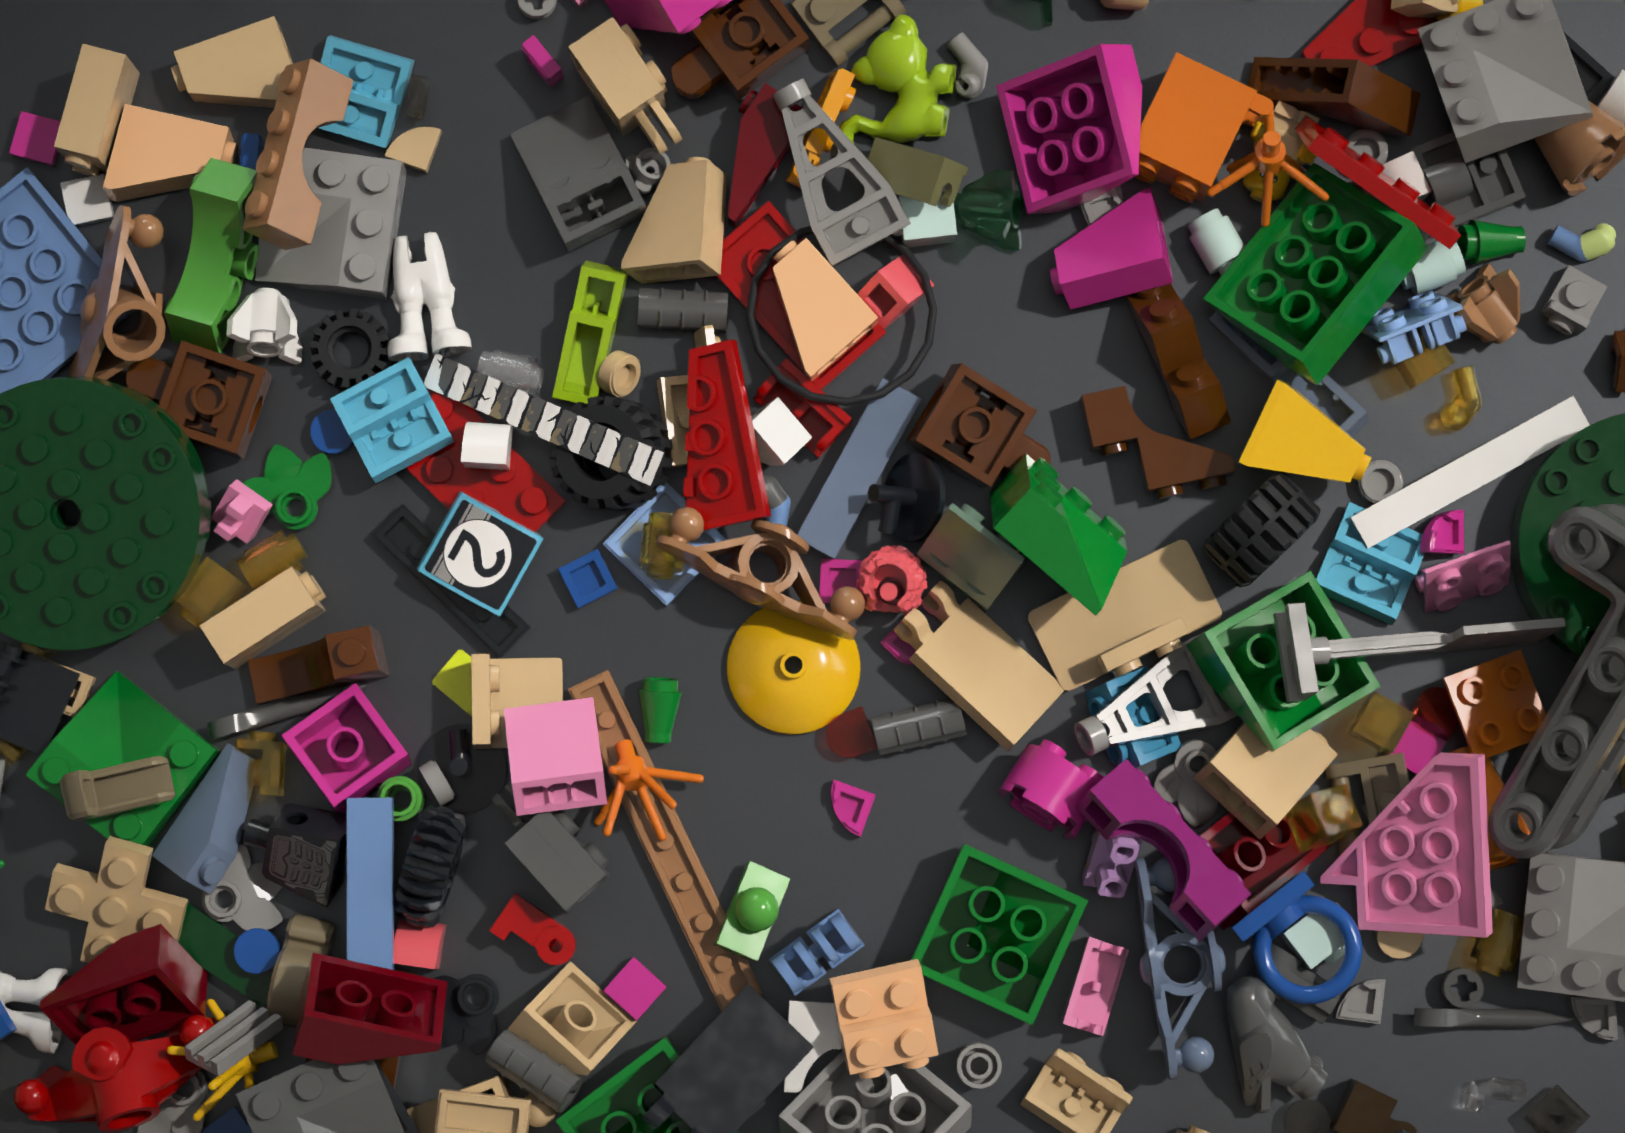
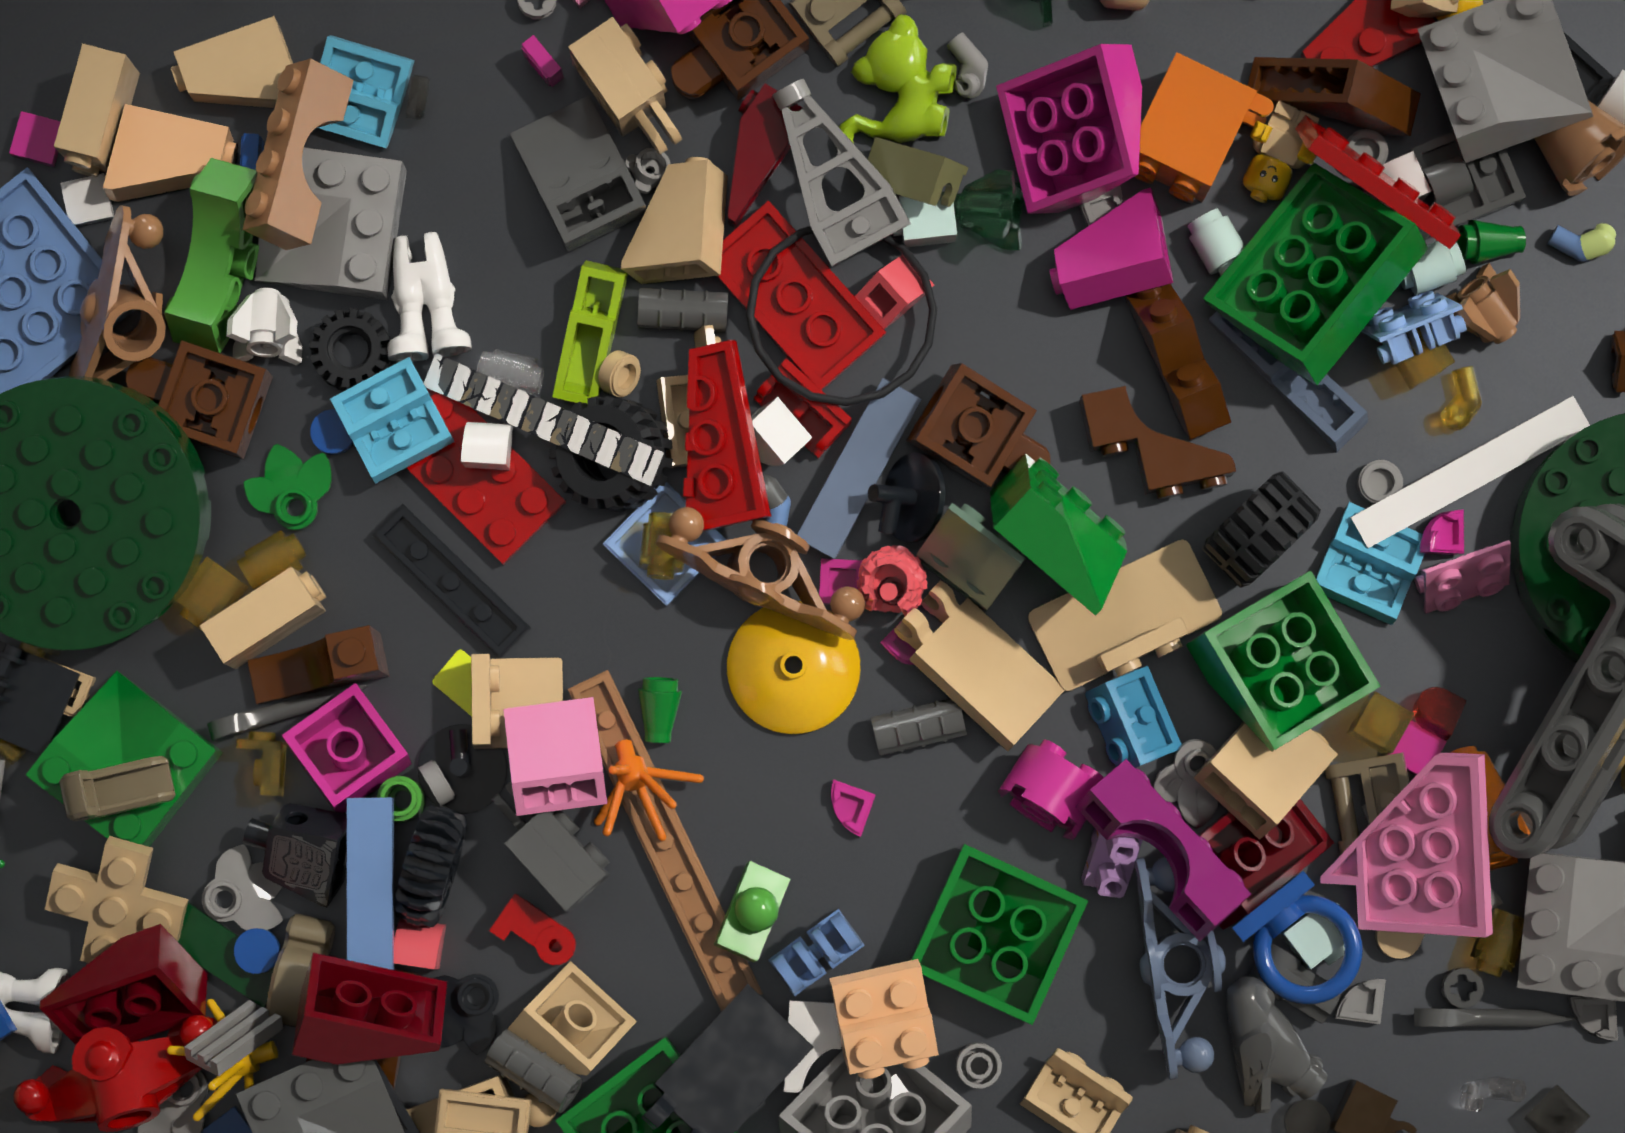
sand blue slope [152,743,259,894] -> none
bright pink tile [211,480,273,544] -> none
tan tile [384,127,442,173] -> none
slope [417,491,544,616] -> none
blue tile [558,548,619,609] -> none
dark pink tile [603,957,667,1021] -> none
light nougat slope [773,238,878,381] -> none
light orange hinge [785,68,856,188] -> none
clear red tile [826,706,878,758] -> none
bright pink hinge [1060,937,1129,1036] -> none
light grey plate [1074,633,1238,756] -> none
orange plant [1207,110,1329,227] -> none
yellow slope [1239,379,1372,483] -> none
light grey piece [1273,603,1565,703] -> none
clear yellow brick [1286,784,1363,852] -> none
orange hinge [1442,649,1546,759] -> none
light grey bracket [1540,265,1607,335] -> none

